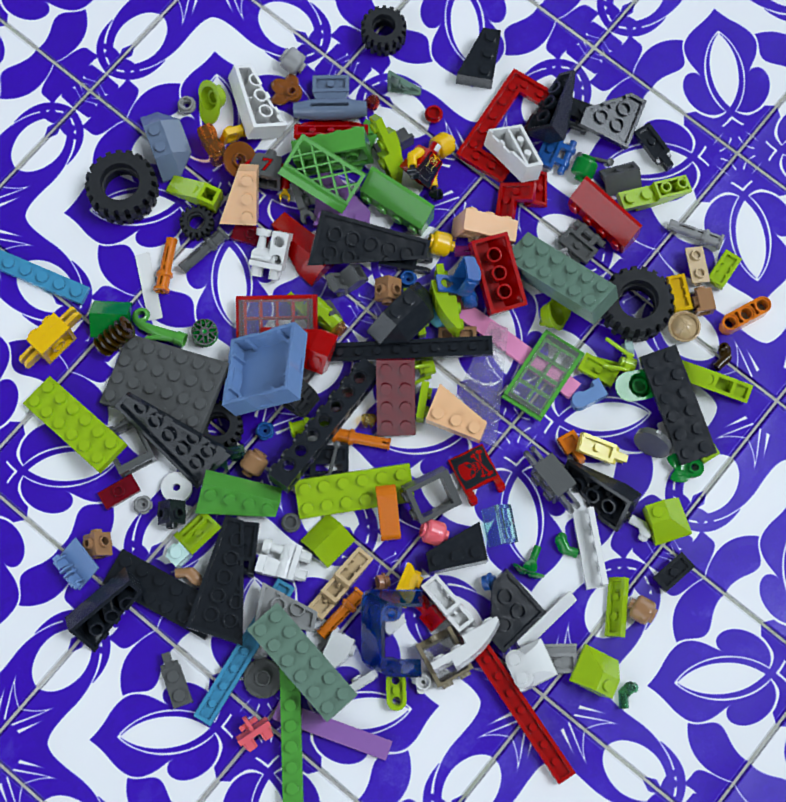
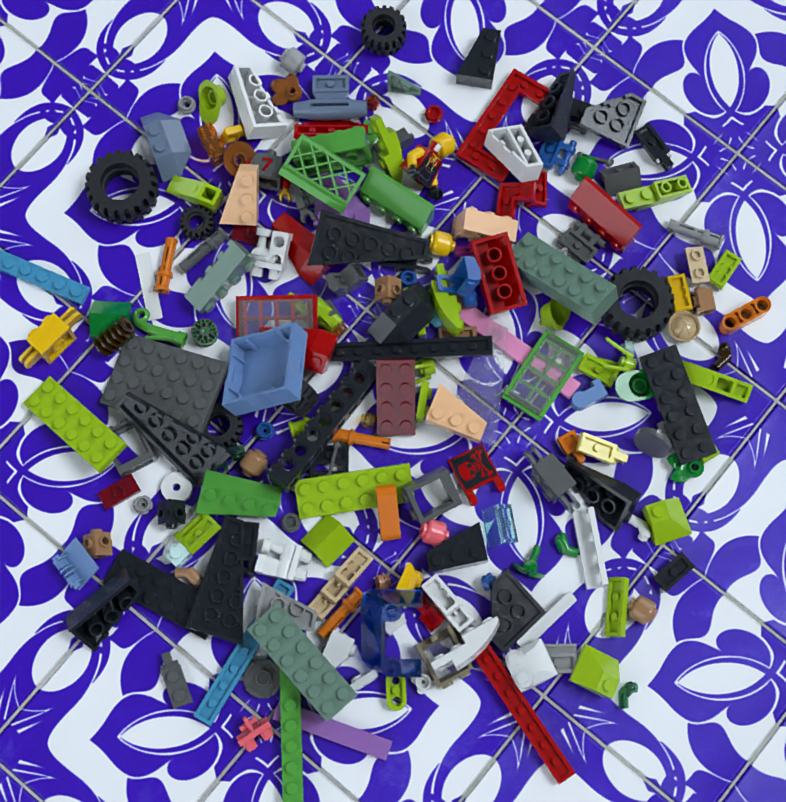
none -> sand green wedge [184,239,257,314]

